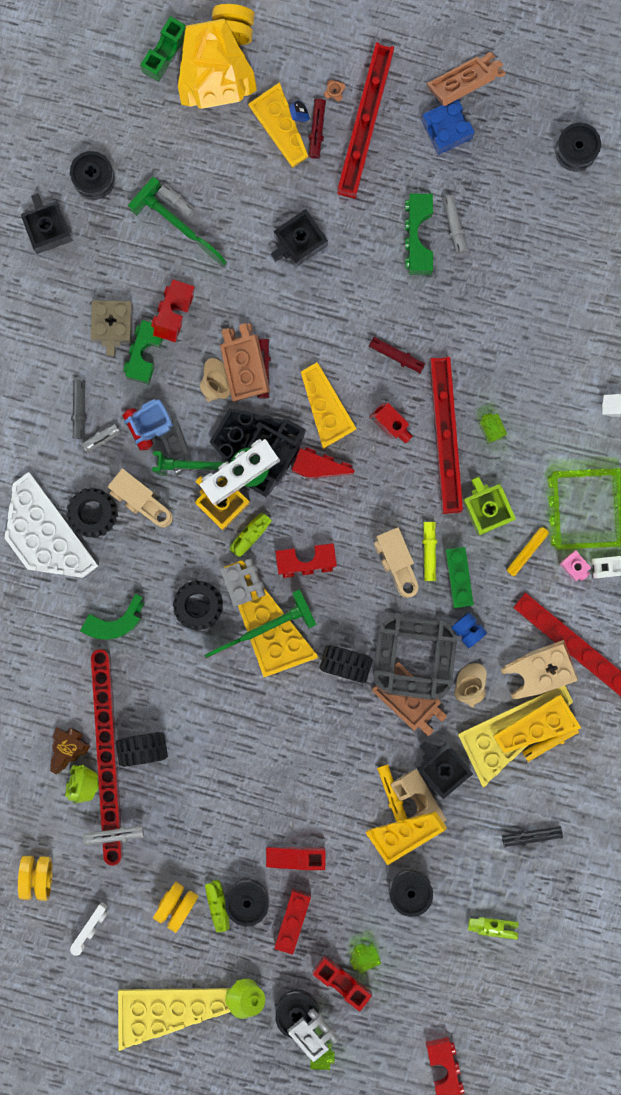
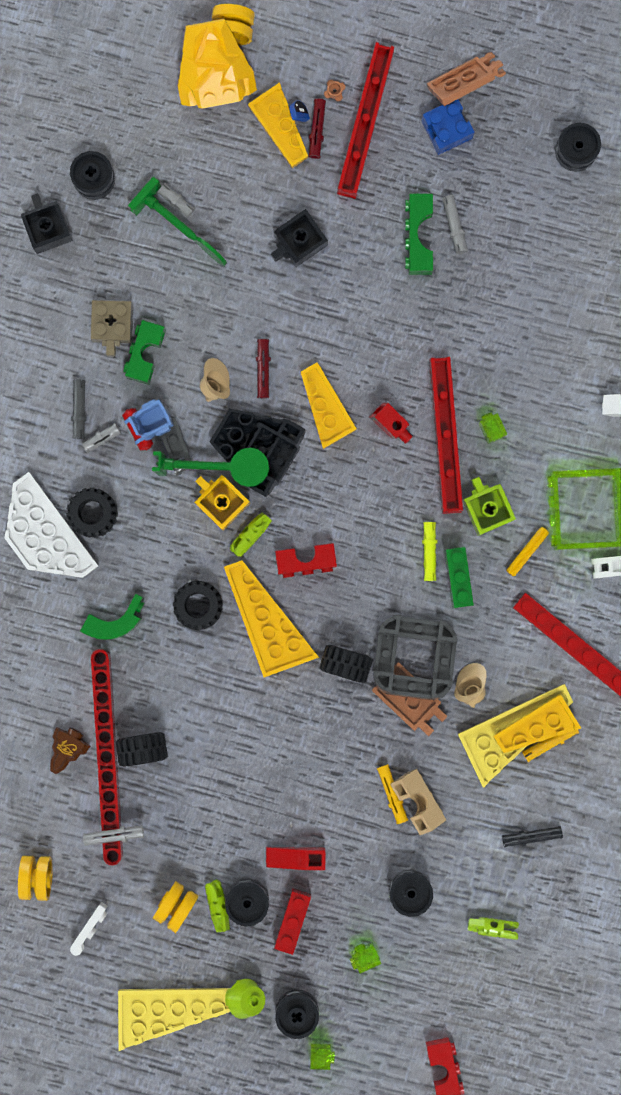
lime cone [65,764,99,804] -> none
tan brick [108,468,173,528] -> none
green arch [140,16,187,82] -> none
red arch [151,280,195,343] -> none
white brick [200,439,280,506] -> none
green piece [204,589,317,659] -> none
nougat tile [220,323,270,402] -> none
light grey plate [220,558,265,607] -> none
light grey plate [287,1009,339,1062] -> none
red slope [292,447,355,479] -> none
red arch [312,955,372,1012] -> none
yellow wing [365,811,447,865] -> none
dark red pin [369,336,426,374] -> none
tan brick [373,527,419,598] -> none
black hinge [416,741,473,799] -> none
blue wheel [451,612,488,649] -> none
tan brick [500,640,578,699] -> none
bright pink brick [559,550,591,581] -> none

